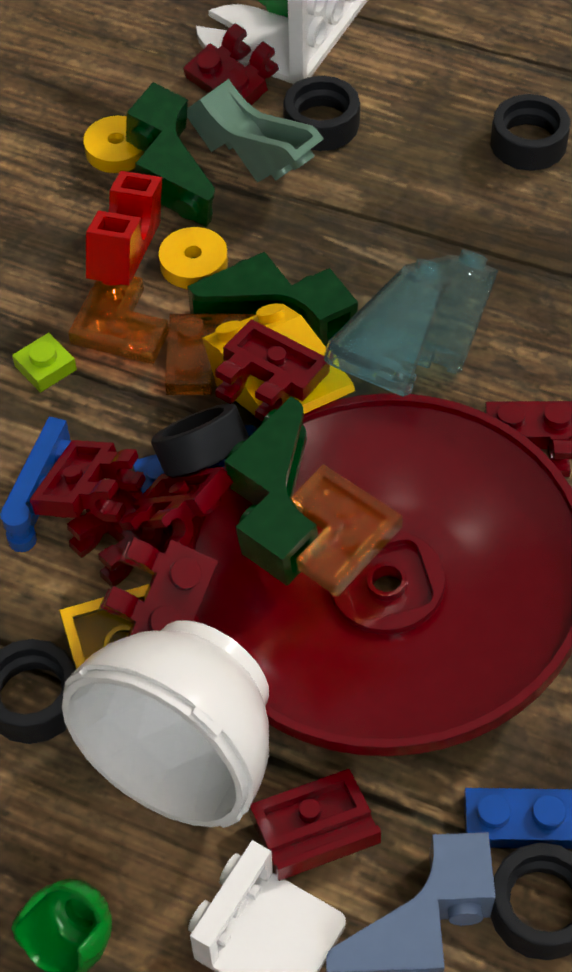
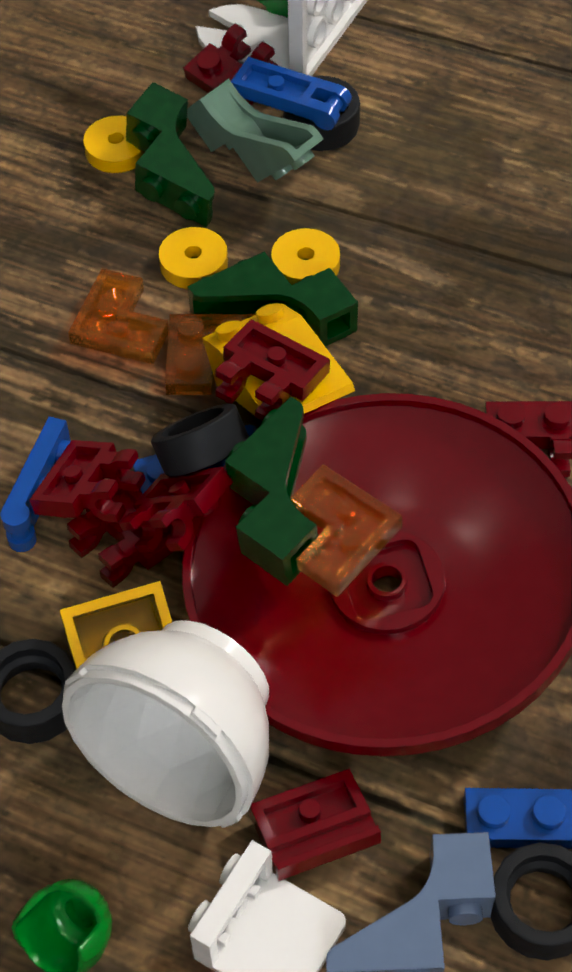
lime plate [12,332,77,393] -> none
red arch [86,171,162,286] -> none
dark red plate [99,537,218,637] -> none
clear light blue windscreen [323,250,498,397] -> none
black tyre [490,94,571,171] -> none
none -> blue plate [231,57,352,131]
none -> yellow piece [271,228,340,285]

